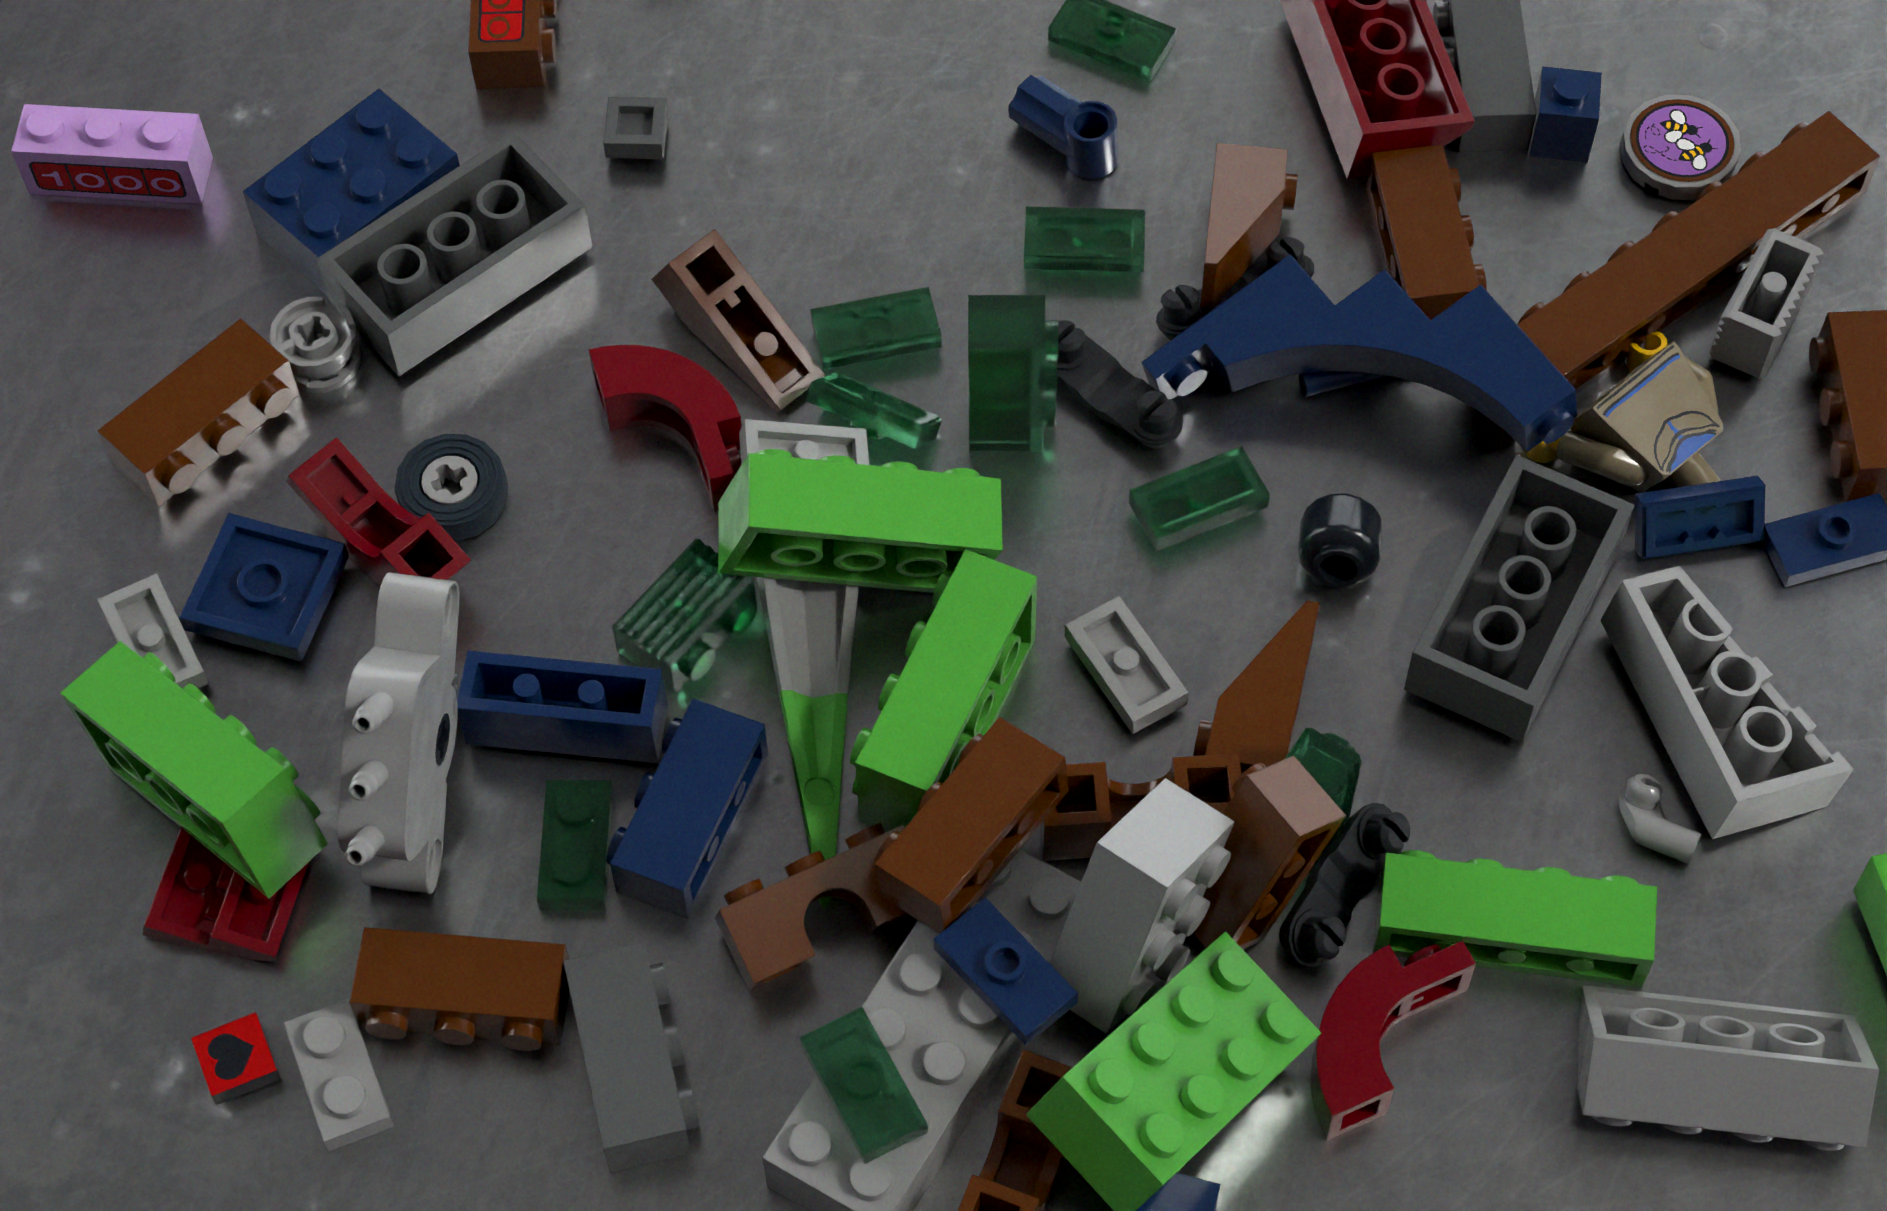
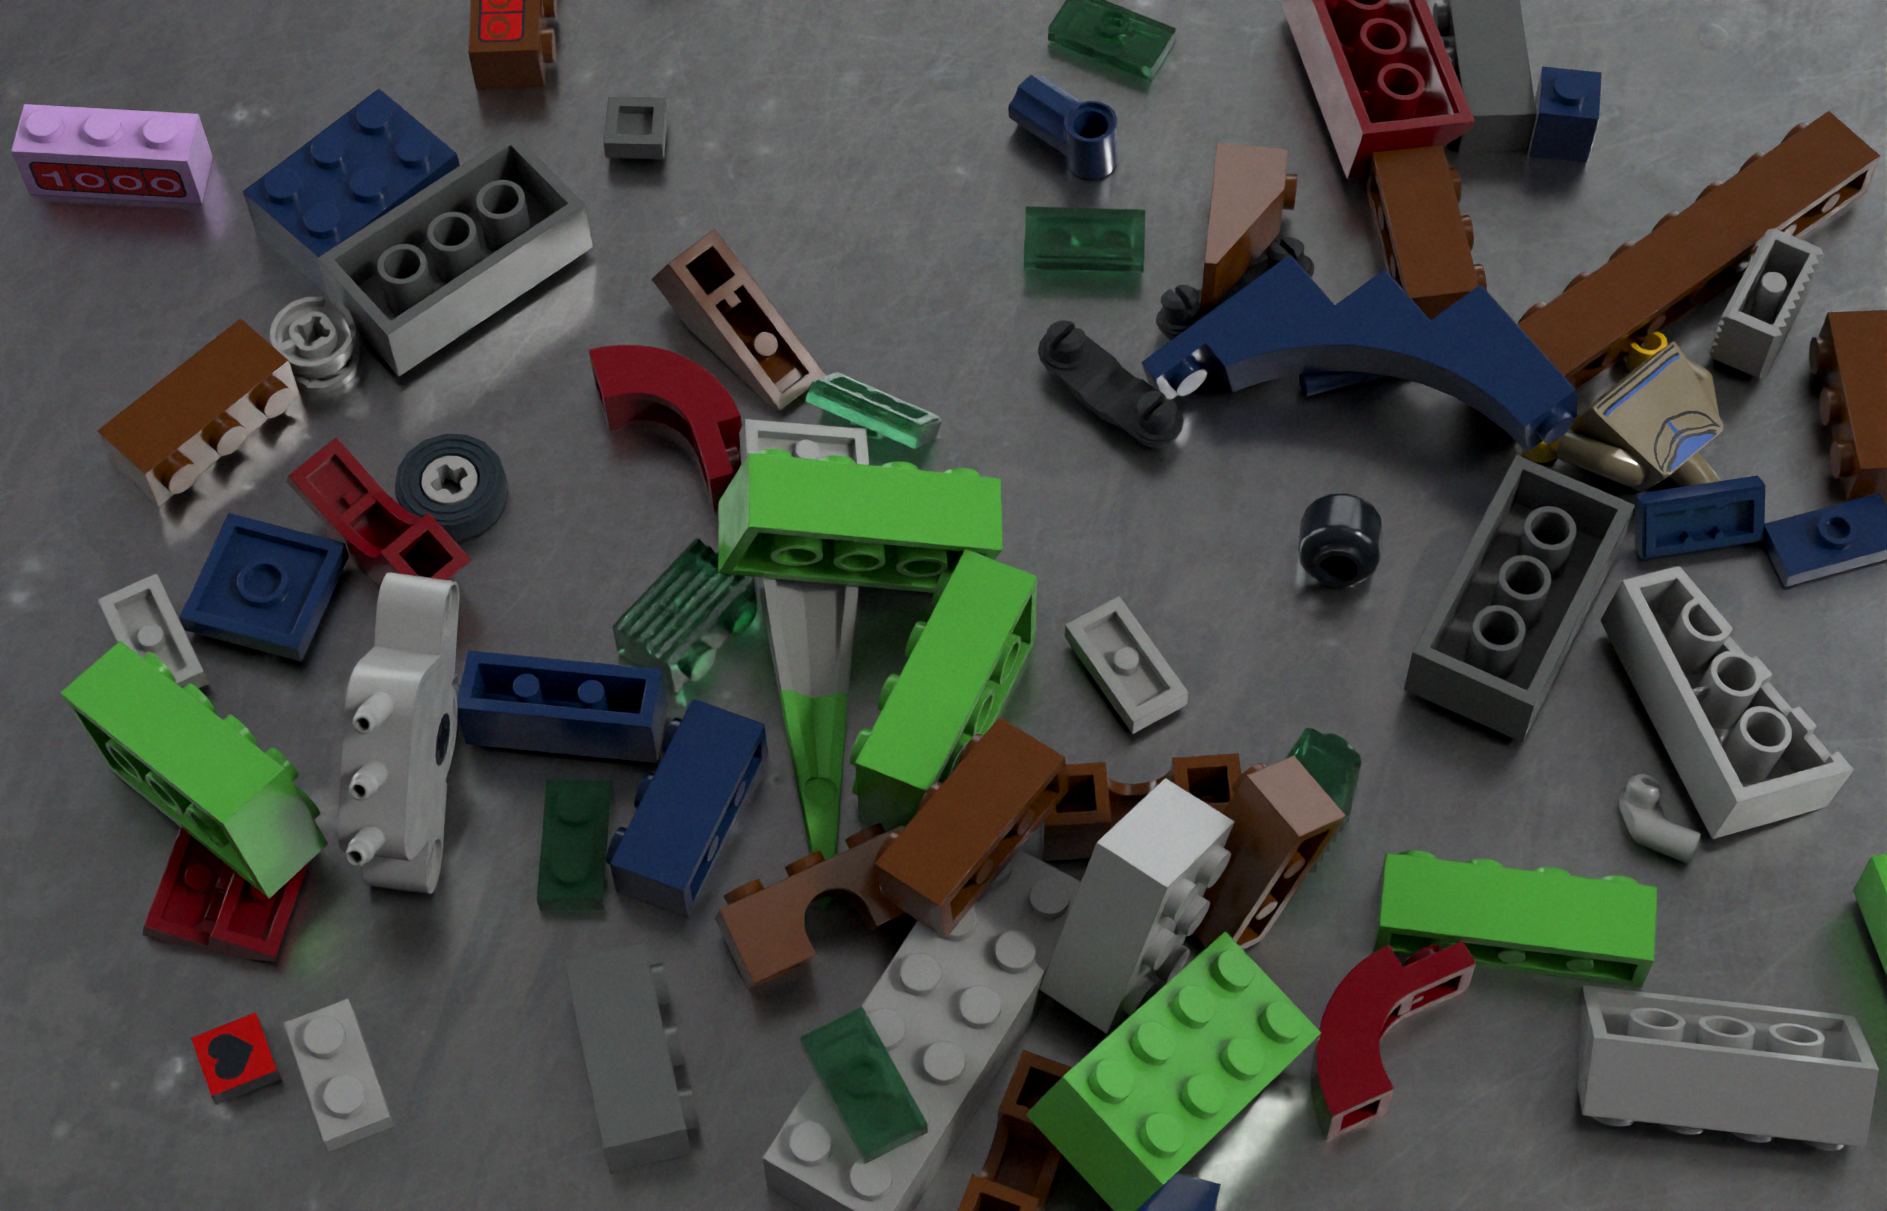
reddish brown brick [349,927,570,1051] -> none
clear green plate [810,287,942,370] -> none
dark blue plate [933,897,1078,1046] -> none
clear green brick [968,295,1058,452] -> none
clear green plate [1129,446,1270,552] -> none
reddish brown slope [1193,600,1320,774] -> none
black piece [1279,803,1410,966] -> none
tile [1620,95,1741,200] -> none

